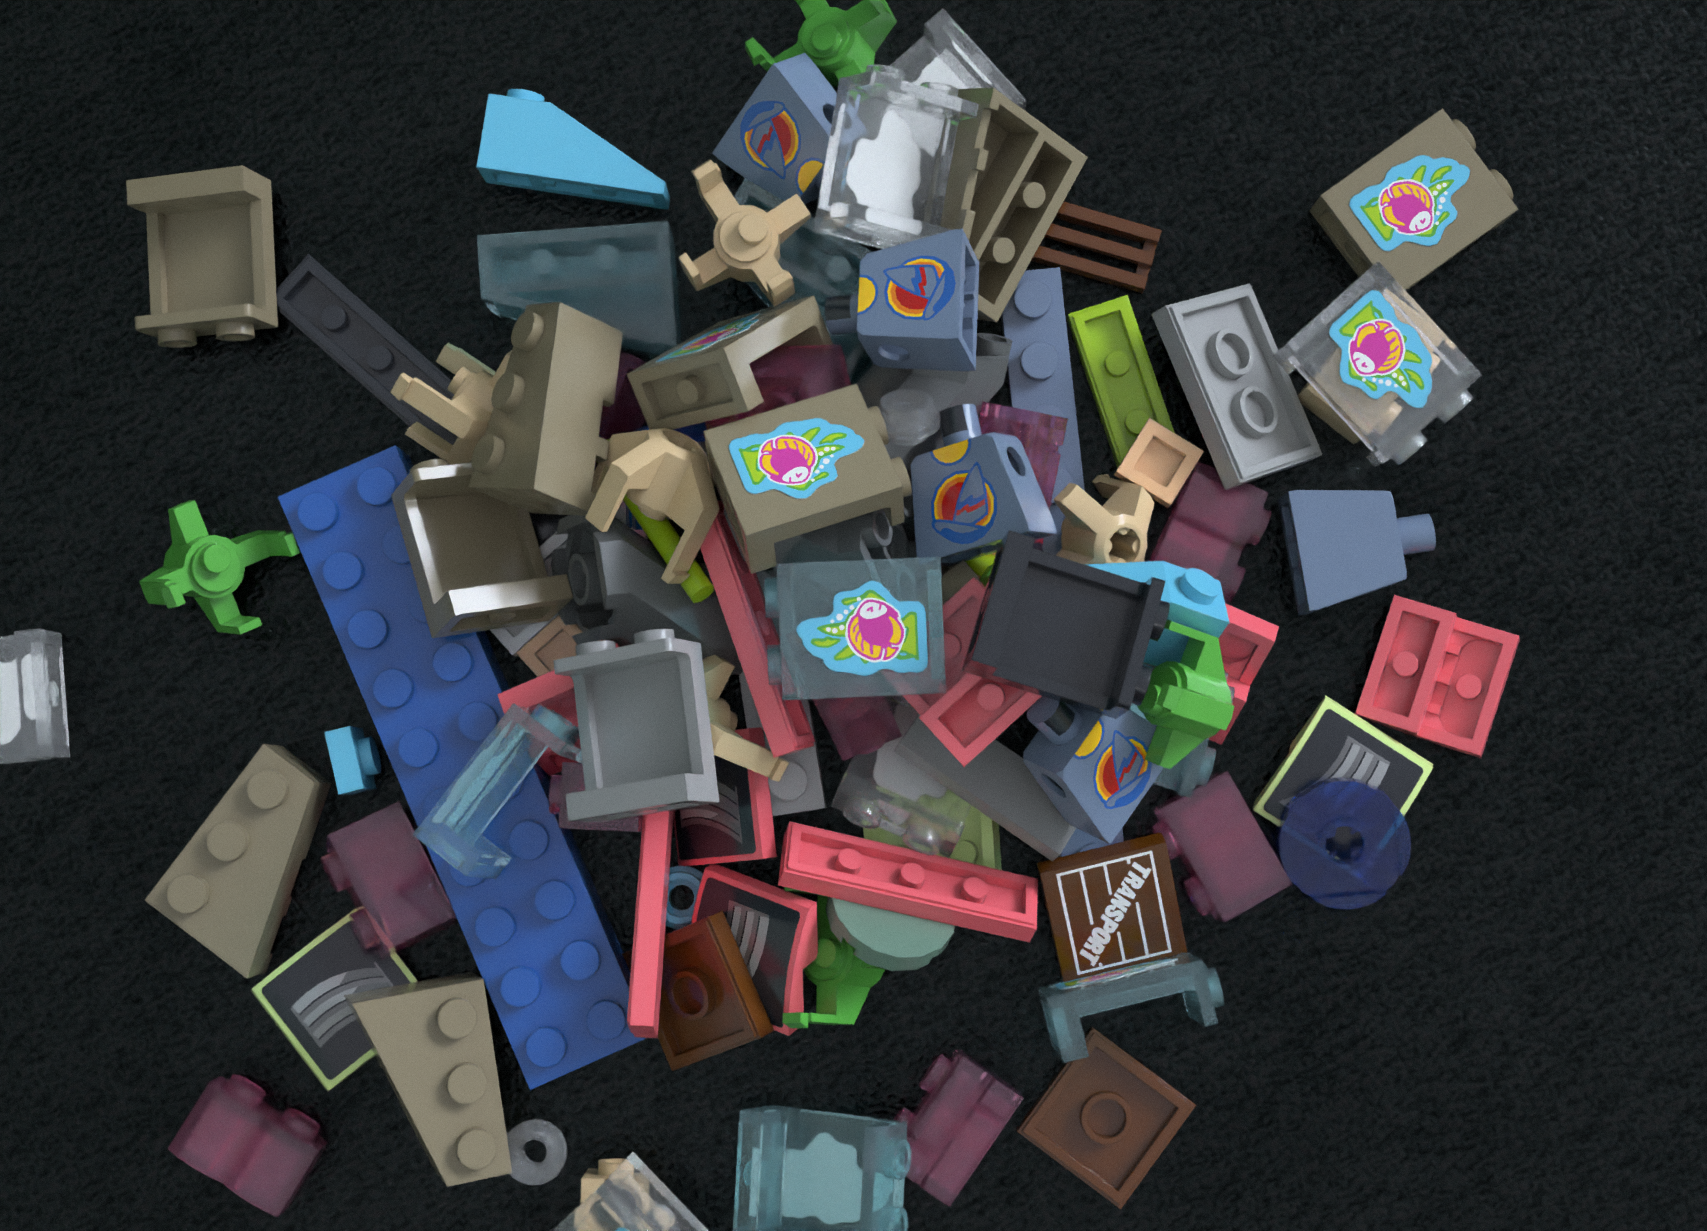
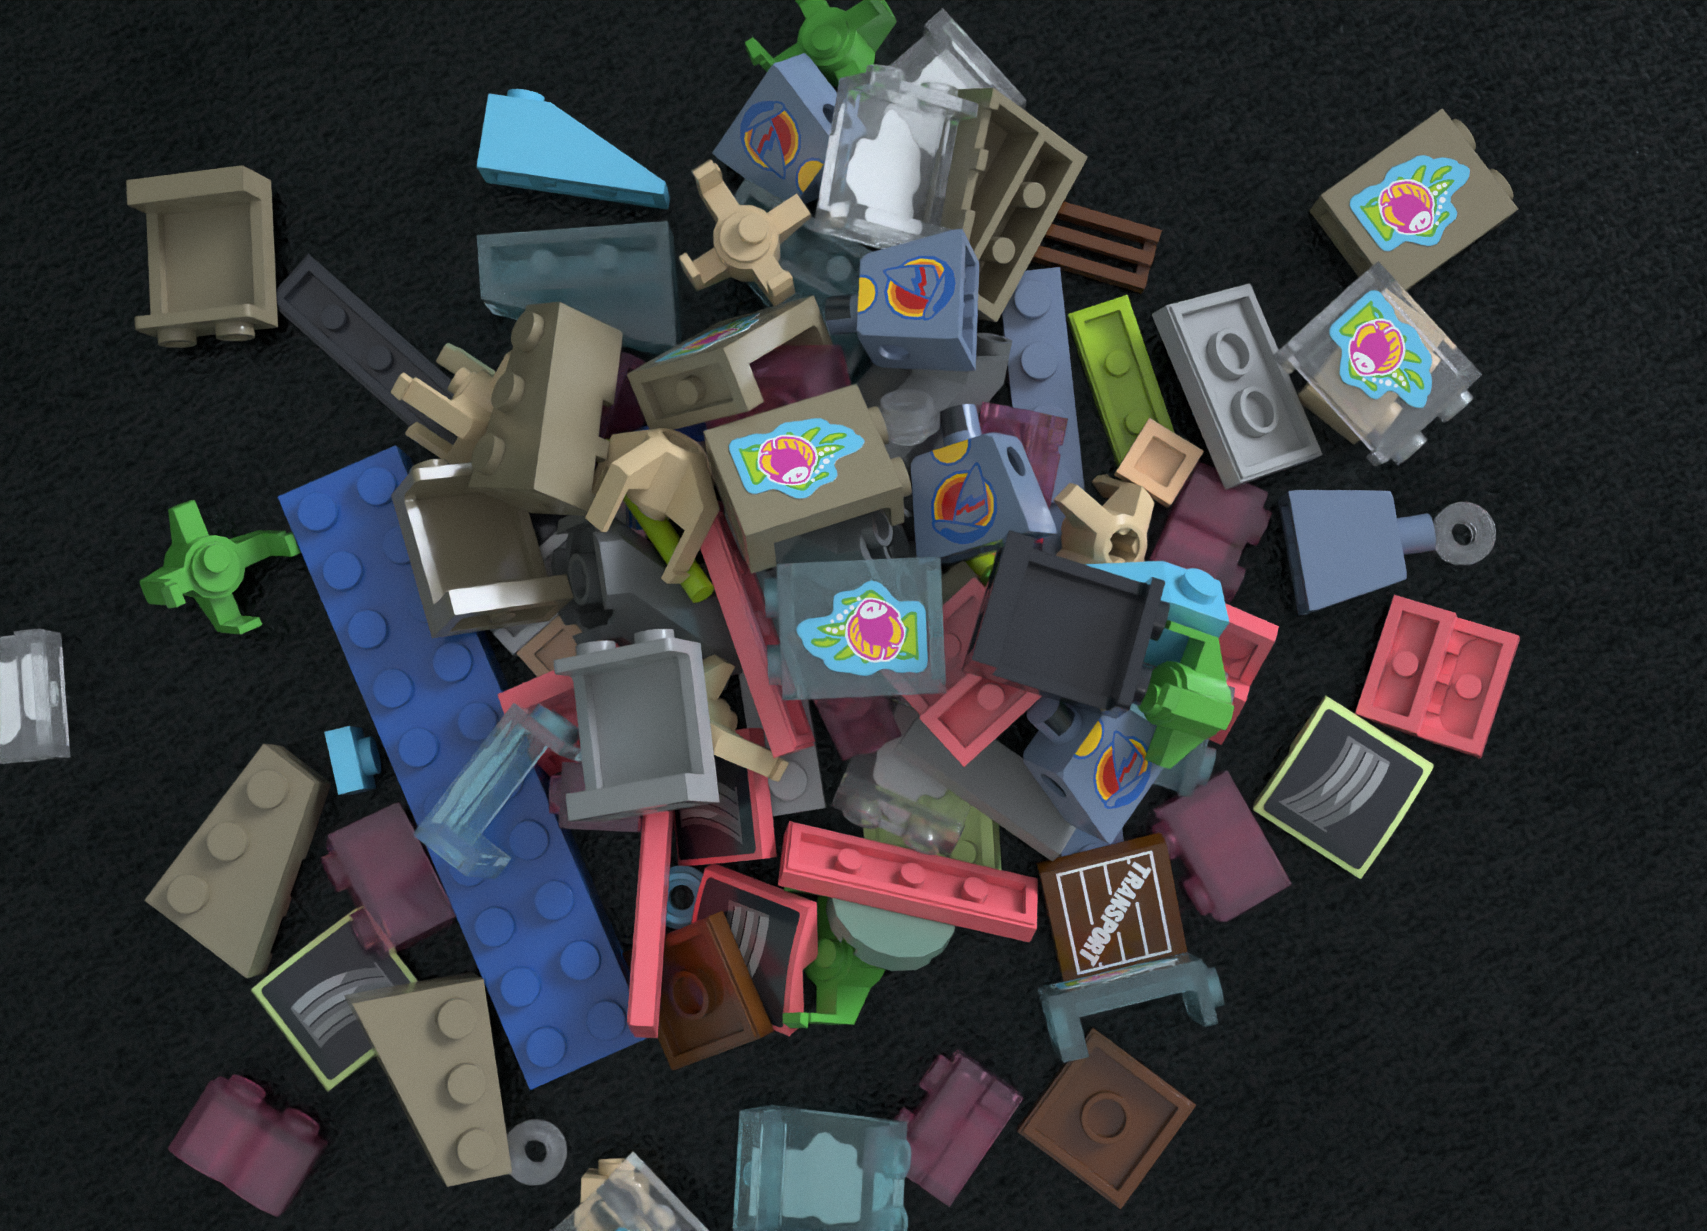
clear blue plate [1278,777,1411,909] -> none
none -> clear plate [1433,502,1496,565]

